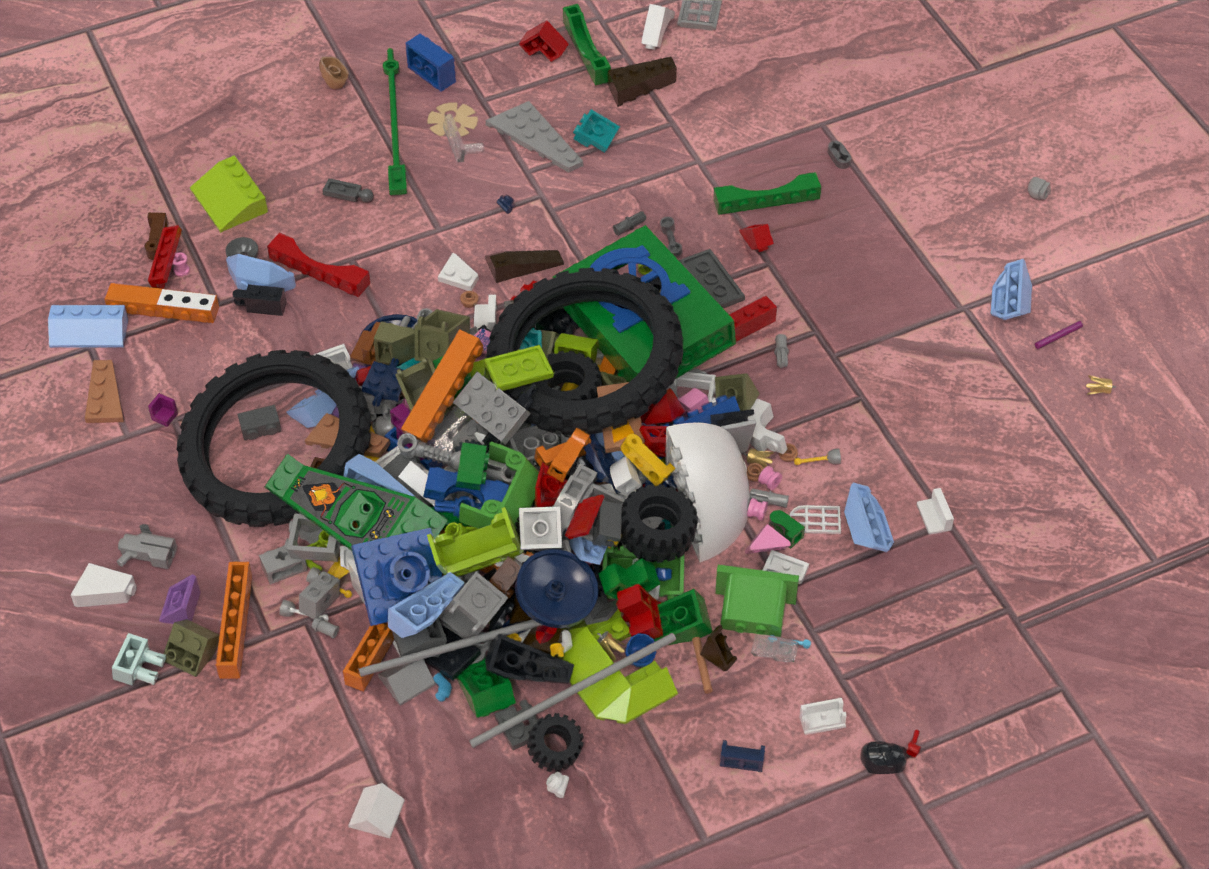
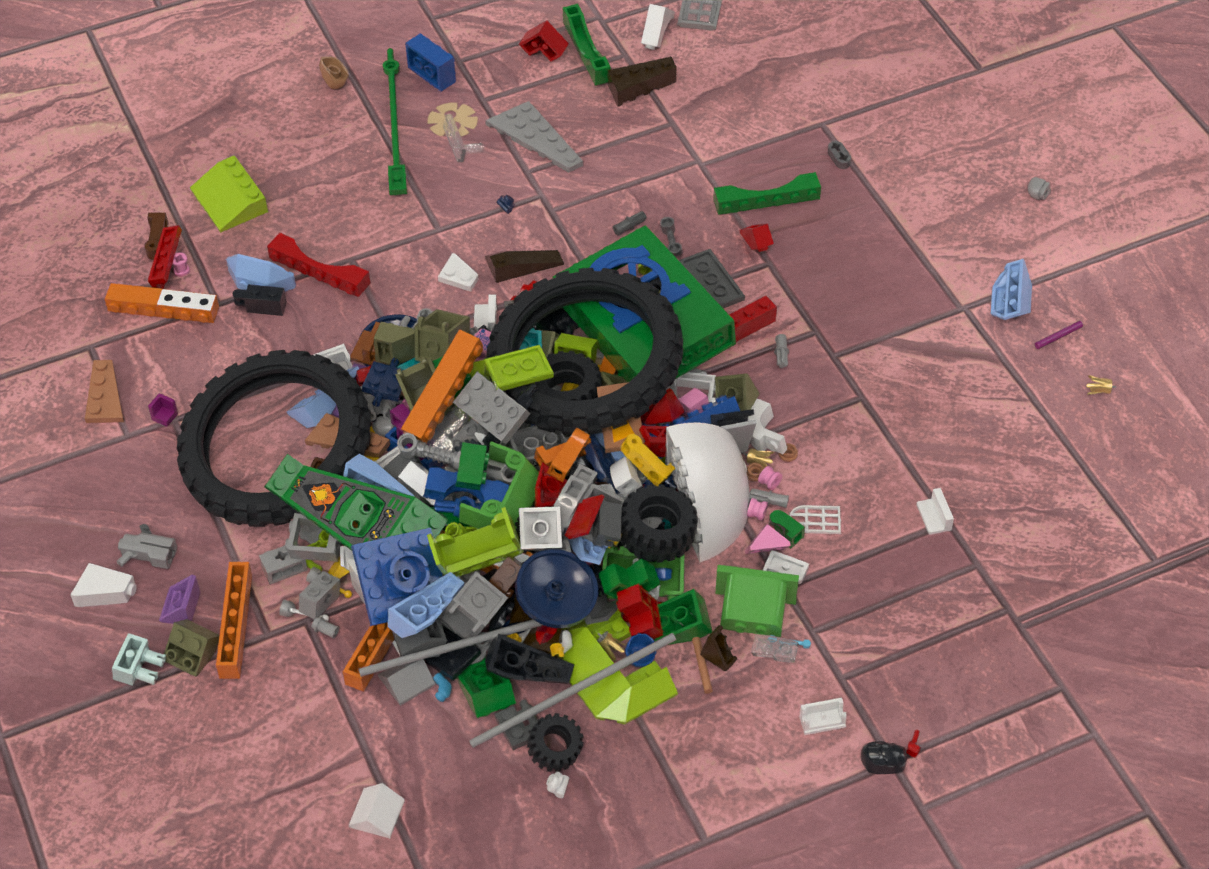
light blue slope [48,305,128,348] -> none
dark grey piece [225,237,258,258] -> none
dark grey brick [237,404,281,441] -> none
dark grey plate [322,178,374,203] -> none
nougat plate [460,291,479,308] -> none
teal plate [573,109,620,153] -> none
dark blue hinge [720,740,765,772] -> none
hinge [794,449,841,465] -> none
light blue wedge [844,483,894,552] -> none

